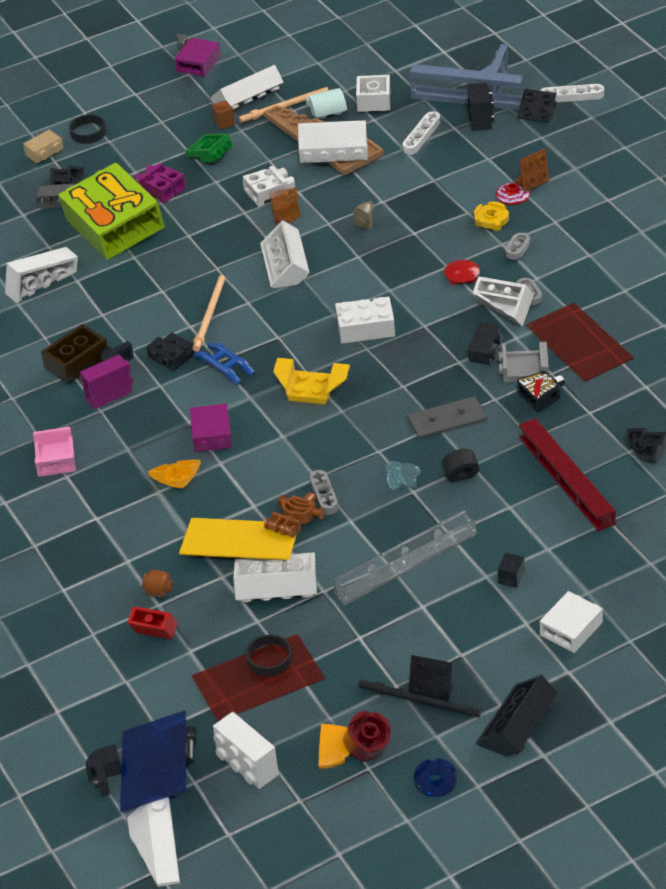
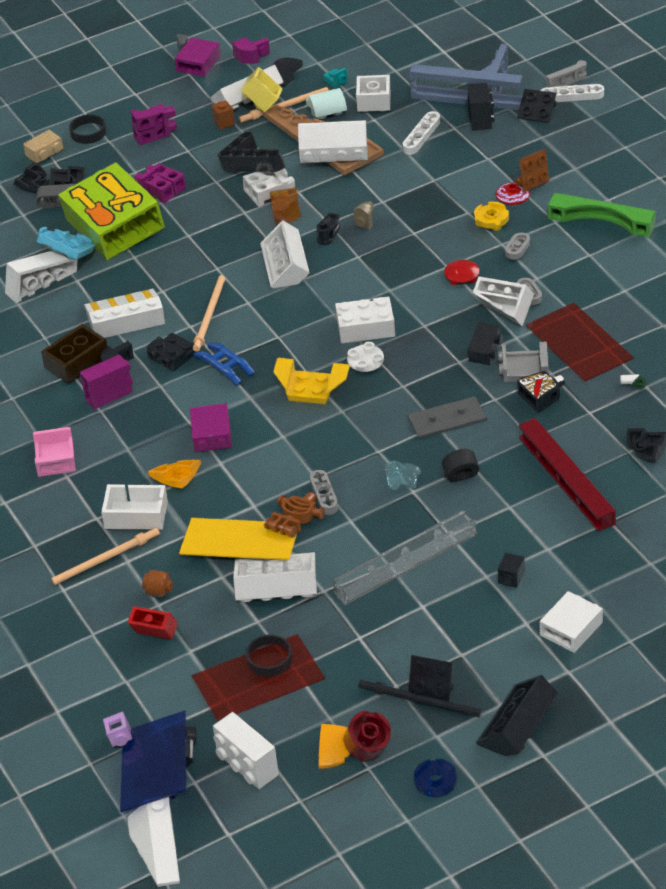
black brick [86,744,122,796] -> none
green plate [185,133,233,164] -> none
none -> black brick [14,162,49,193]
none -> medium azure plate [37,227,95,260]
none -> light nougat bar [51,527,160,585]
none -> white slope [84,289,165,338]
none -> white piece [101,485,168,530]
none -> lavender brick [103,712,133,747]
none -> magenta hips [130,104,177,146]
none -> black beam [217,131,286,172]
none -> magenta brick [232,37,270,64]
none -> light yellow piece [241,67,283,112]
none -> black brick [272,57,303,87]
none -> black piece [316,213,341,245]
none -> teal bracket [323,68,348,88]
none -> white dish [347,342,384,372]
none -> light grey plate [546,60,586,87]
none -> bright green arch [548,193,656,237]
none -> arm [620,374,647,389]

